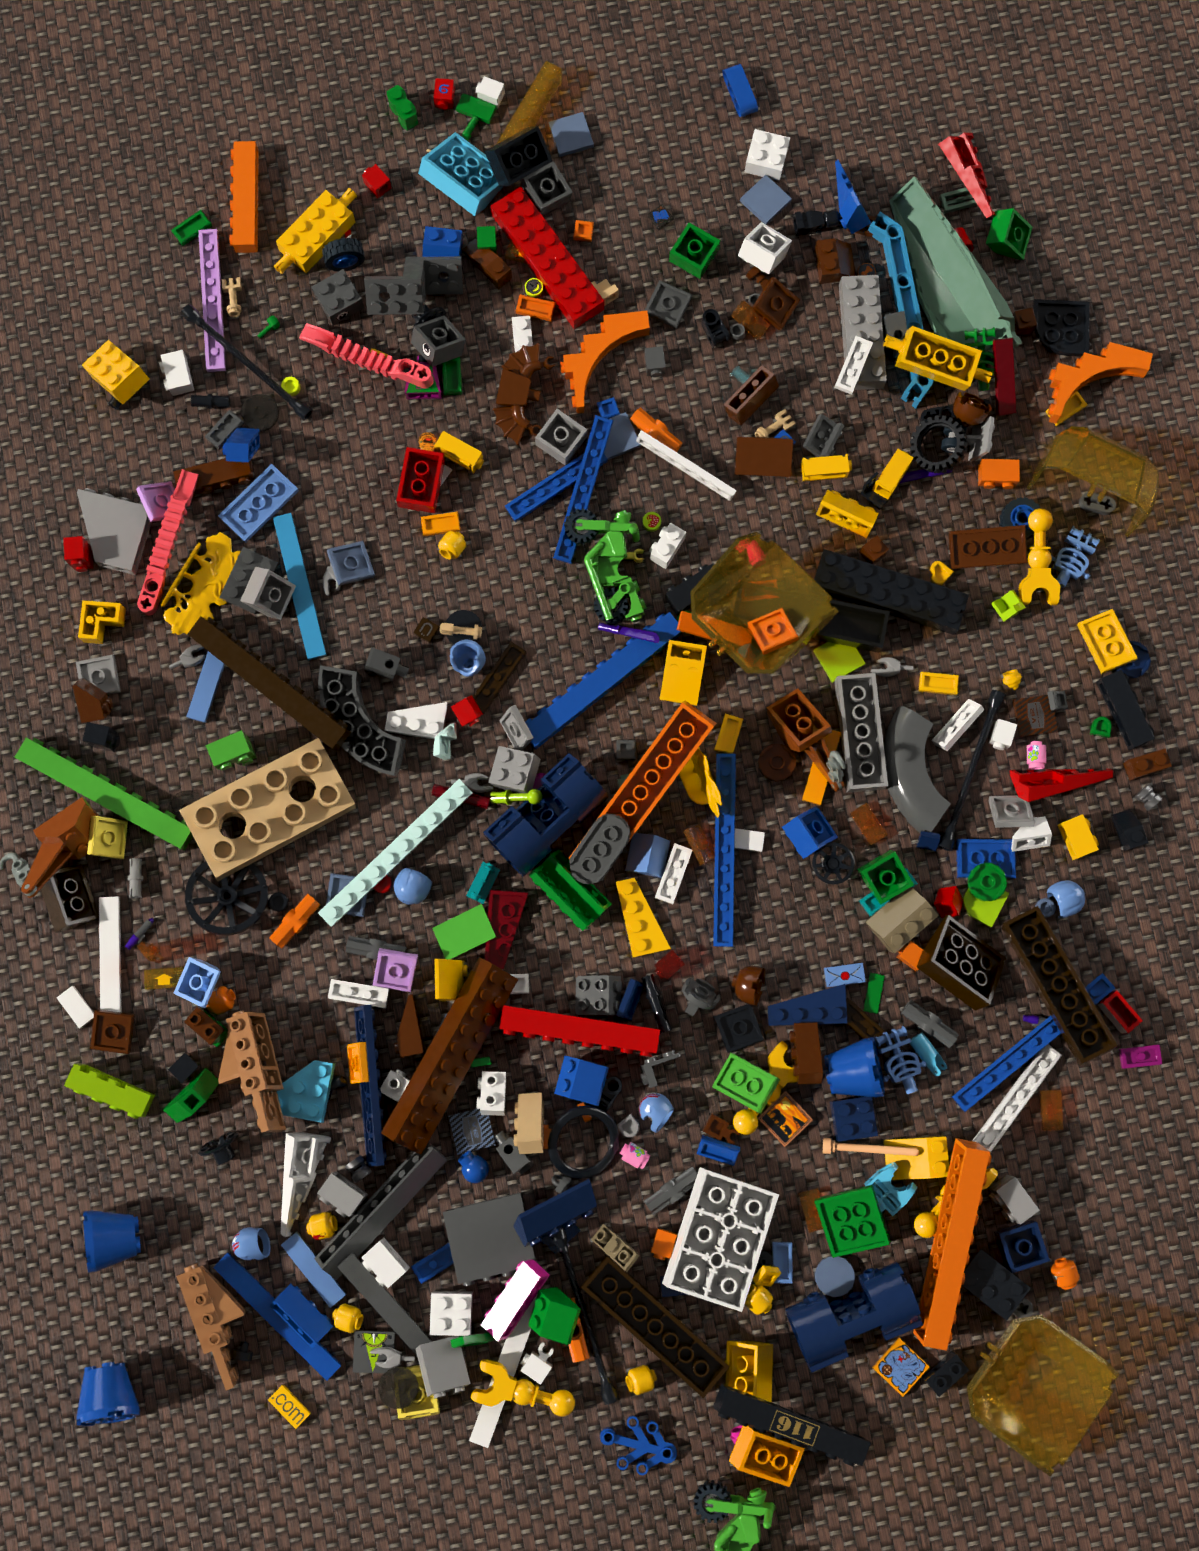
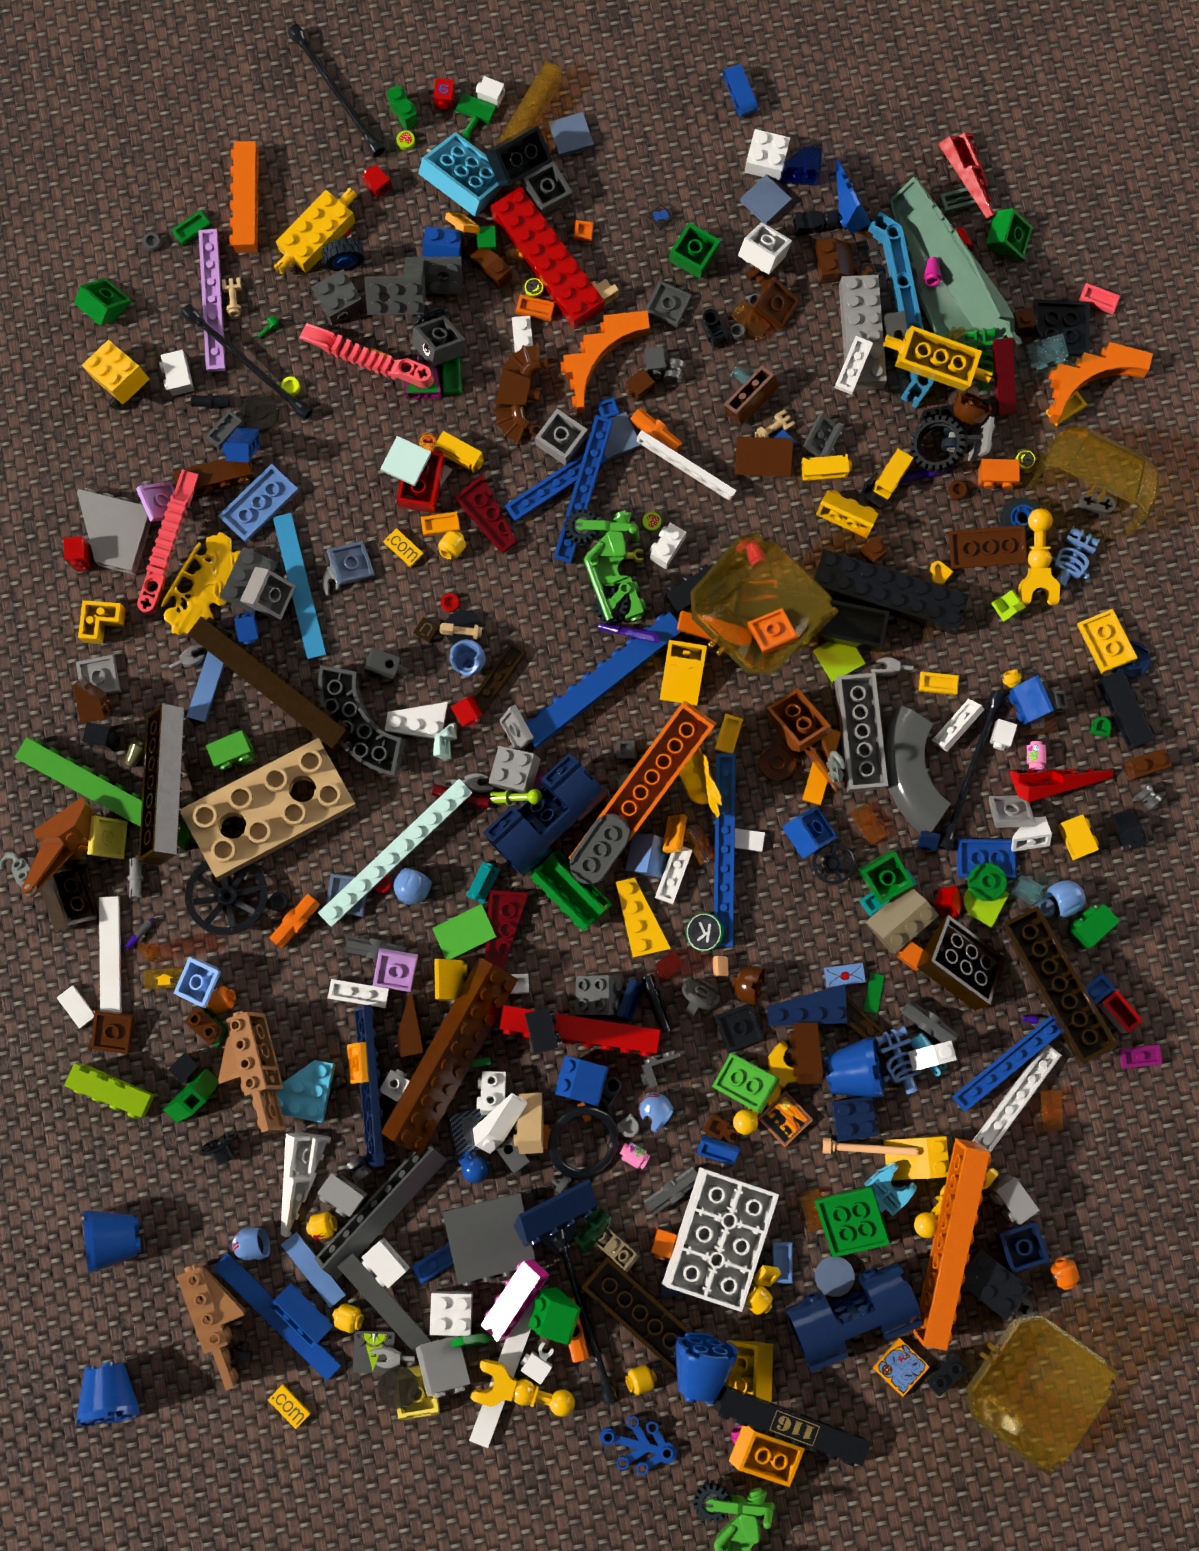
none -> green slope [74,278,132,326]
none -> olive cone [125,738,145,768]
none -> brick [138,703,186,865]
none -> dark grey tile [142,232,162,252]
none -> blue brick [234,610,259,644]
none -> black hose [287,24,385,158]
none -> light aqua tile [380,436,431,486]
none -> yellow tile [383,528,424,568]
none -> lime tile [396,131,415,150]
none -> red tile [441,593,460,613]
none -> light orange plate [445,212,480,233]
none -> dark red wing [454,474,516,555]
none -> white slope [473,1093,527,1154]
none -> black brick [524,1007,562,1054]
none -> clear green slope [573,1207,612,1252]
none -> reddish brown brick [625,368,655,402]
none -> light orange plate [662,814,687,854]
none -> flat silver wheel [664,358,686,384]
none -> blue cone [675,1332,738,1404]
none -> black tile [686,913,724,952]
none -> light nougat slope [713,956,728,977]
none -> clear blue slope [781,146,822,186]
none -> white slope [908,1041,957,1071]
none -> dark pink cone [923,257,942,286]
none -> clear yellow plant [945,327,965,340]
none -> reddish brown tile [948,480,968,500]
none -> blue slope [1008,675,1054,726]
none -> clear light blue brick [1010,875,1044,905]
none -> tile [1015,450,1035,470]
none -> clear light blue bracket [1026,333,1069,370]
none -> green brick [1066,904,1120,950]
none -> coral tile [1079,283,1120,314]

